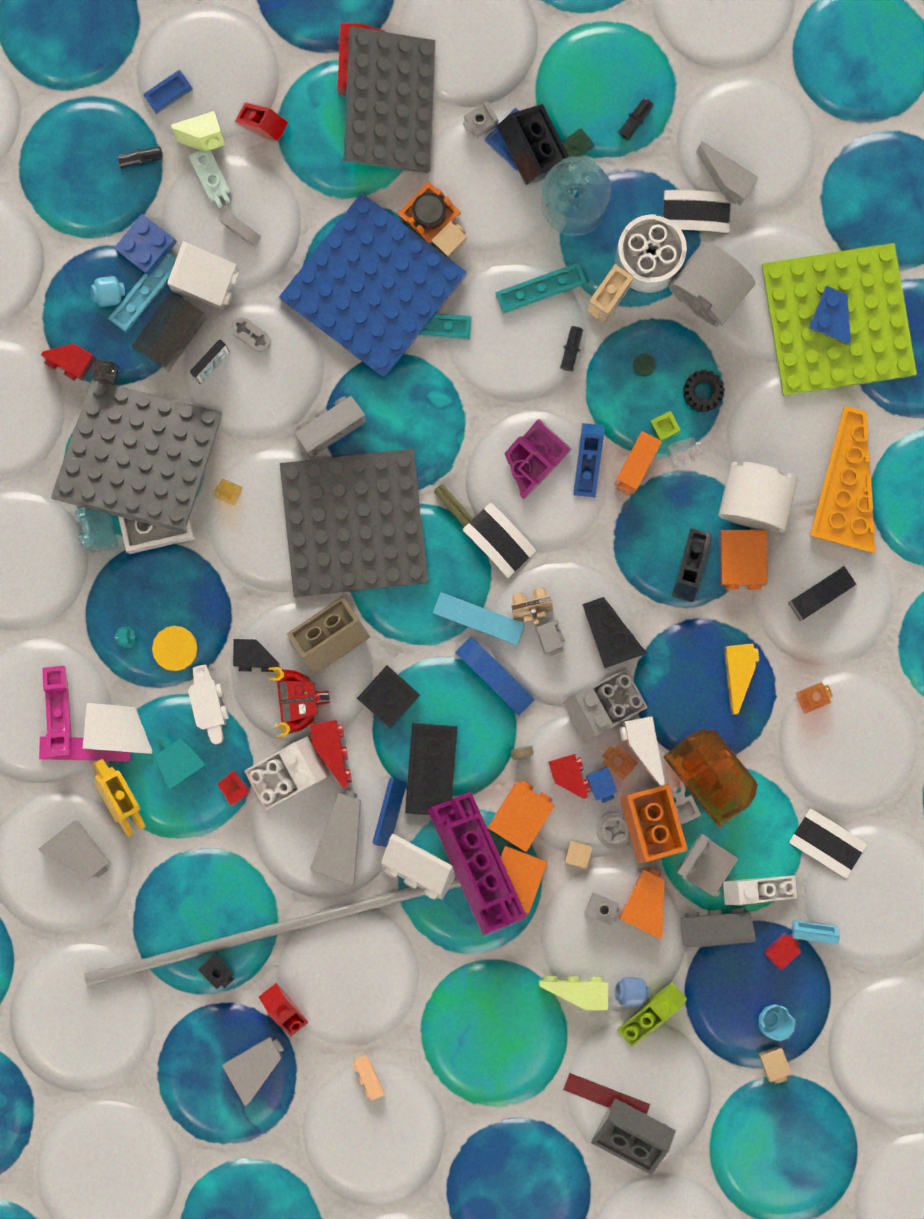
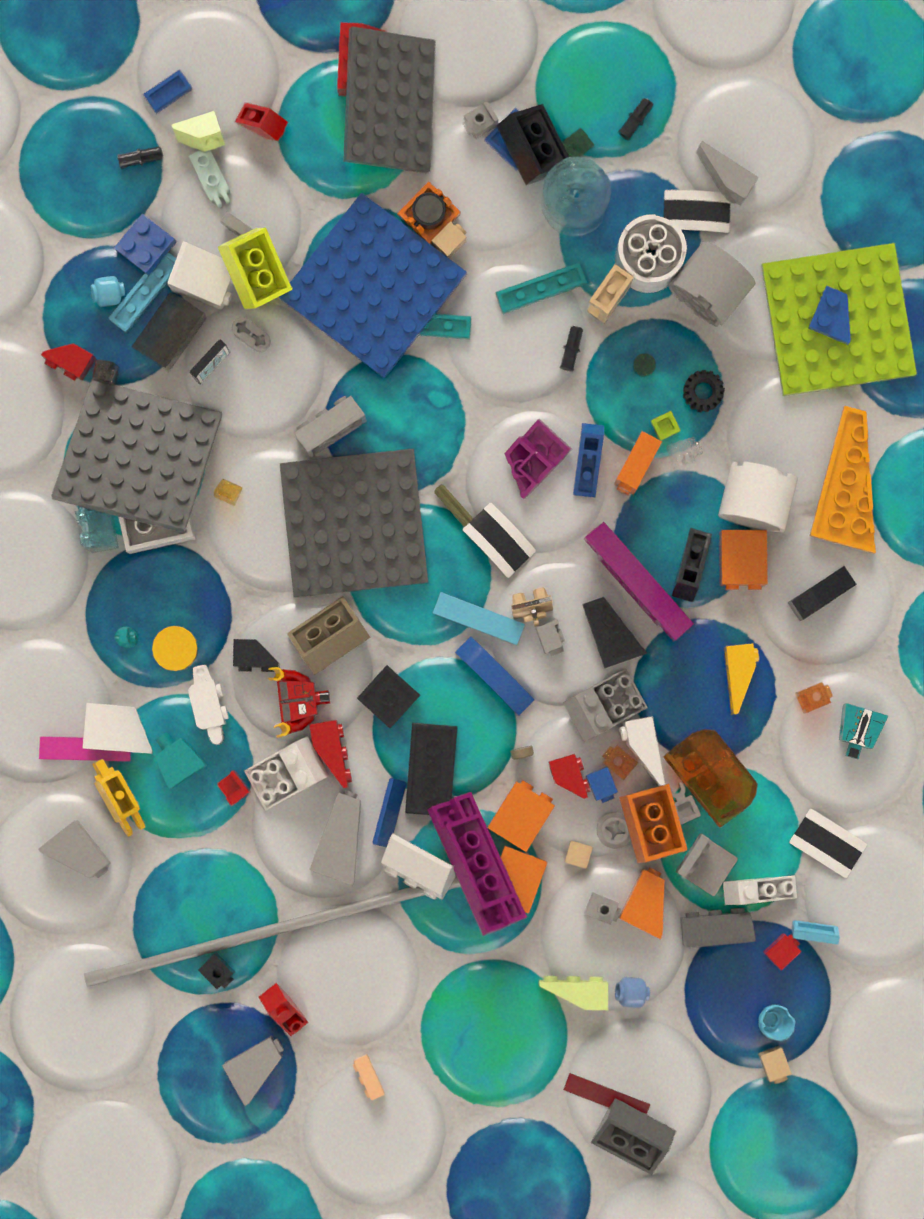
dark pink slope [42,666,71,757] -> none
lime slope [617,982,687,1047] -> none
none -> neon yellow brick [218,227,292,309]
none -> magenta slope [584,522,694,642]
none -> teal torso [839,703,888,760]

